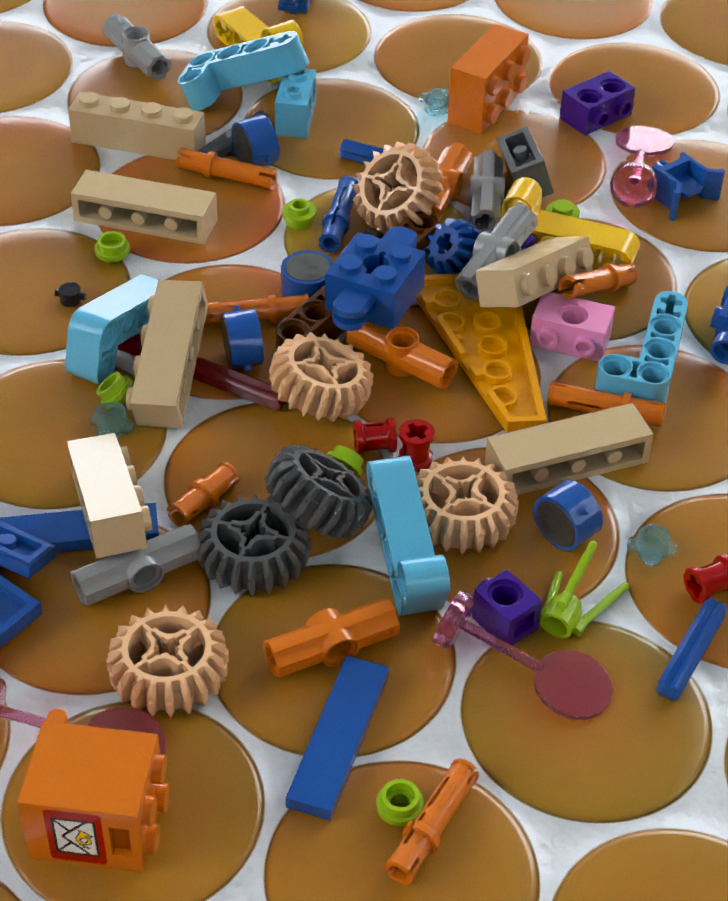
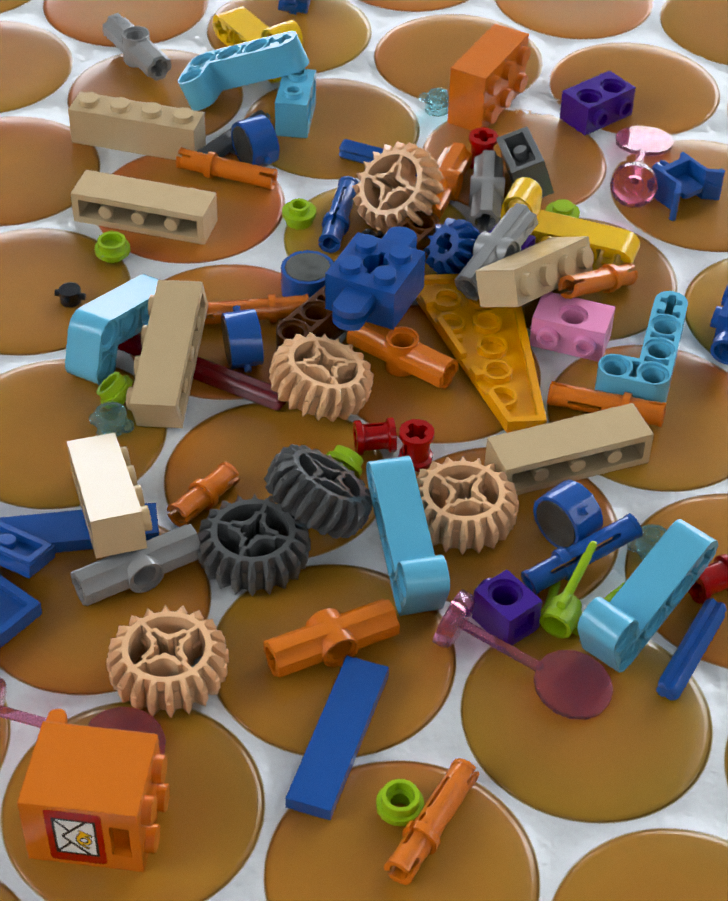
none -> red bush [468,127,498,169]
none -> blue pin [521,513,643,595]
none -> medium azure beam [577,519,718,673]

